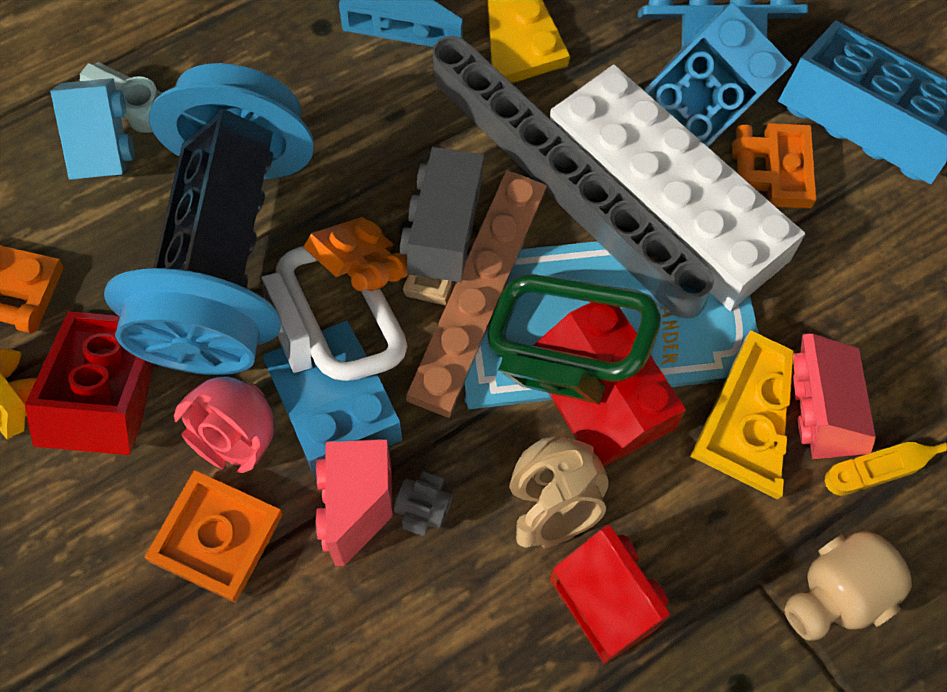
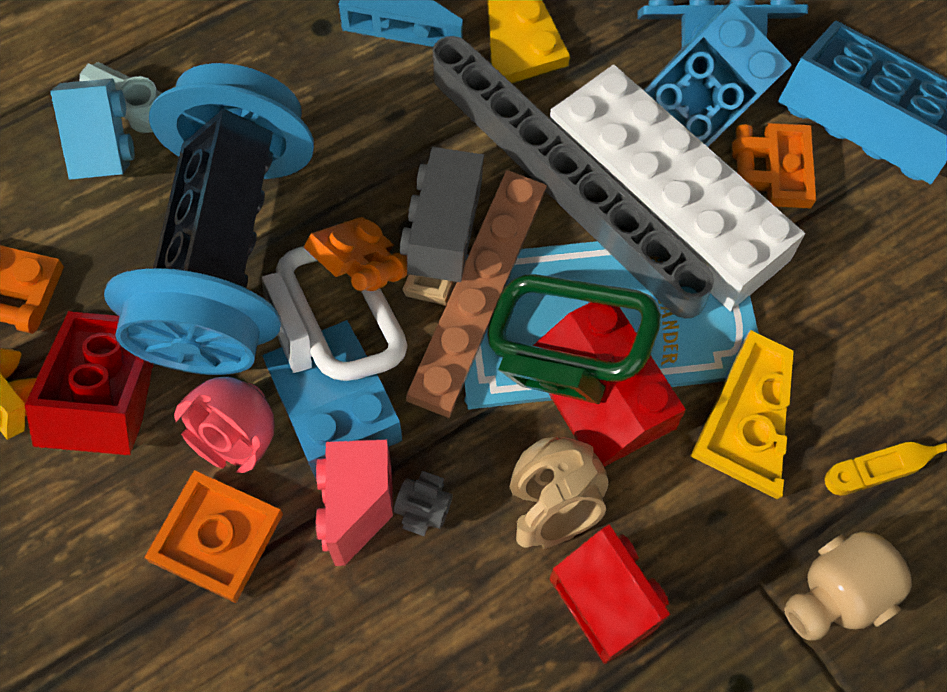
coral slope [791,333,876,459] -> none

